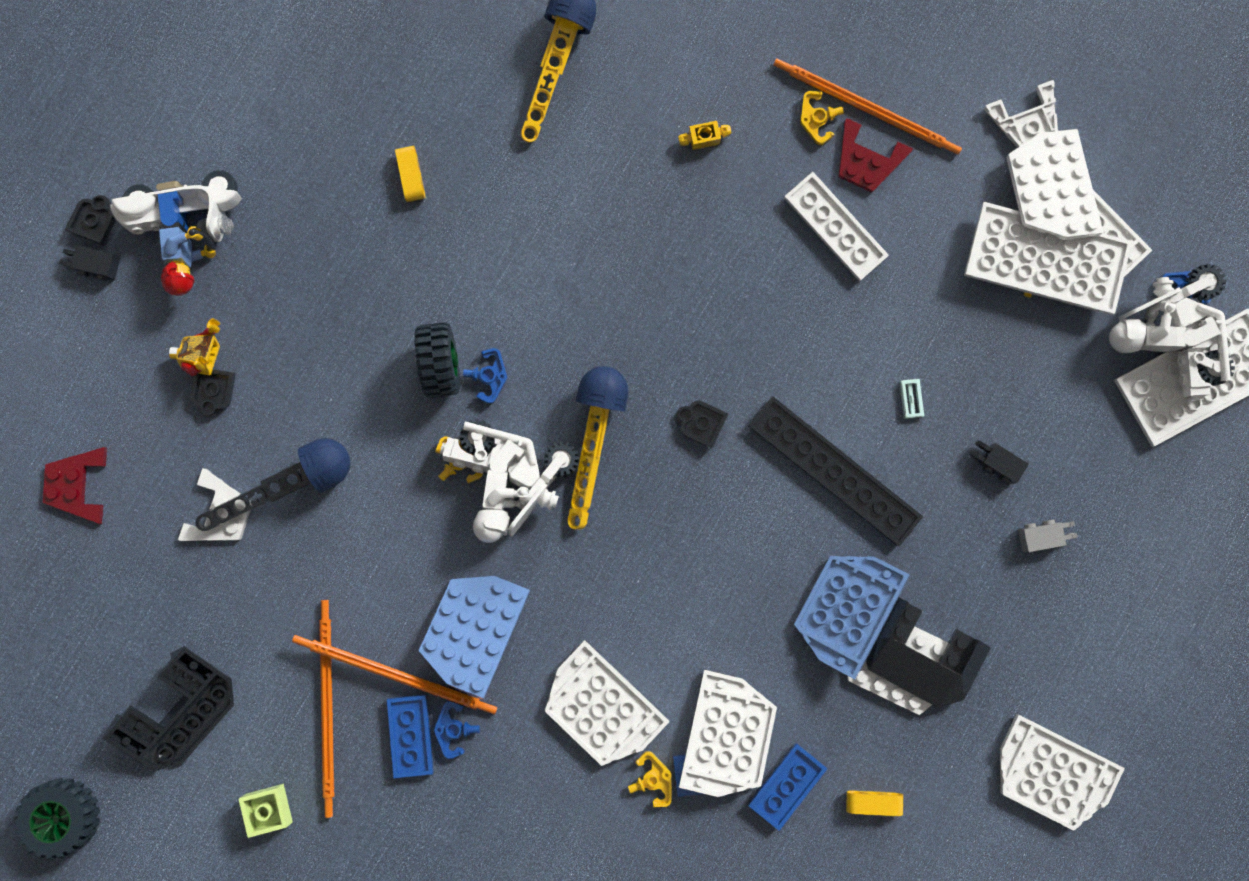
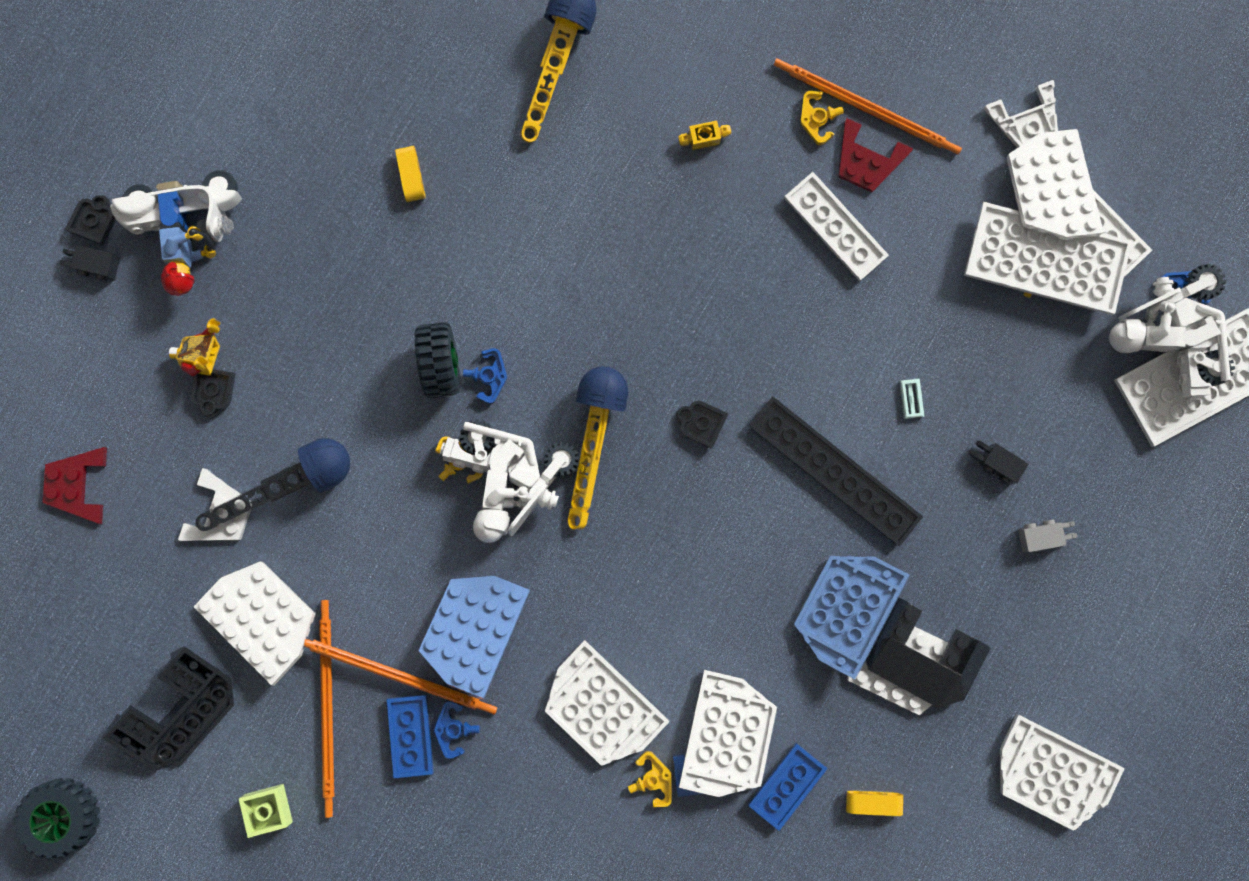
none -> white plate [194,561,316,686]

